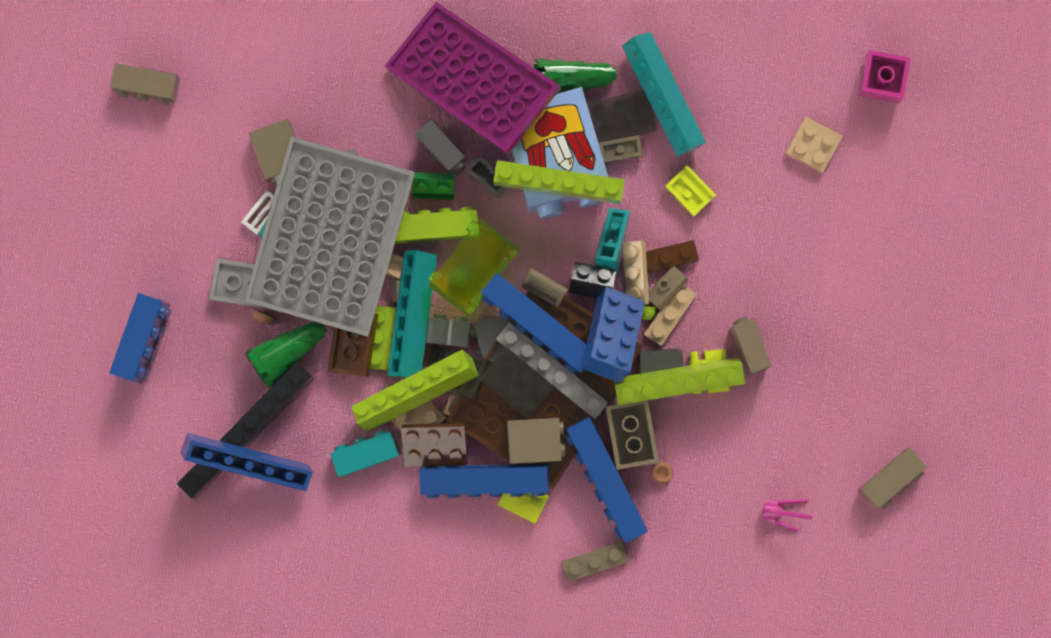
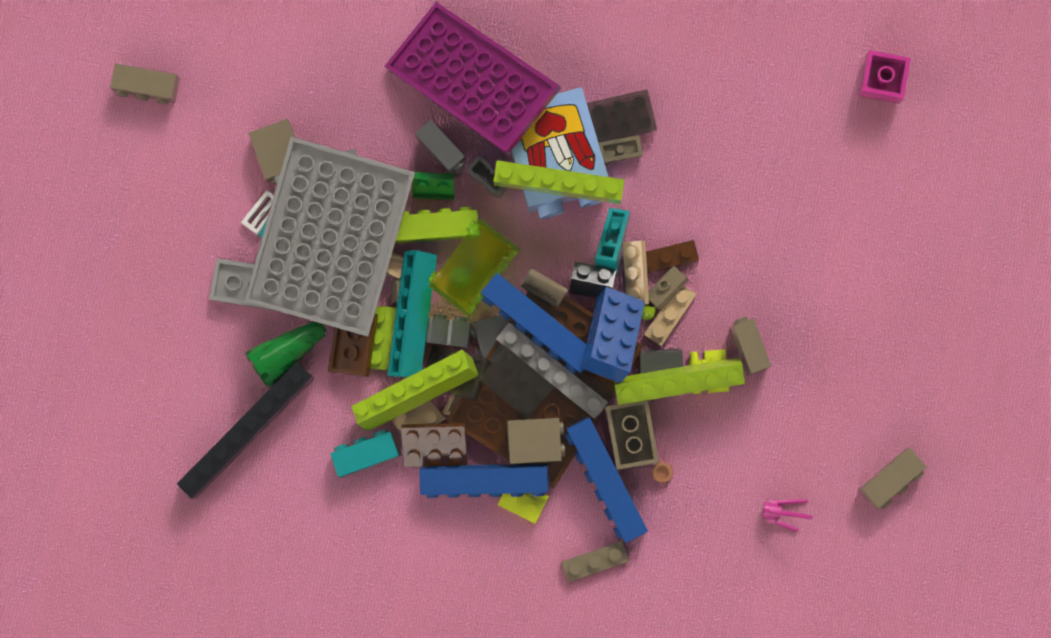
blue brick [109,293,171,384] -> none
blue brick [180,433,313,491] -> none
nougat tile [252,310,274,325] -> none
green cone [533,58,616,94] -> none
teal brick [622,32,706,157] -> none
neon yellow plate [665,165,716,217] -> none
tan plate [785,117,843,174] -> none

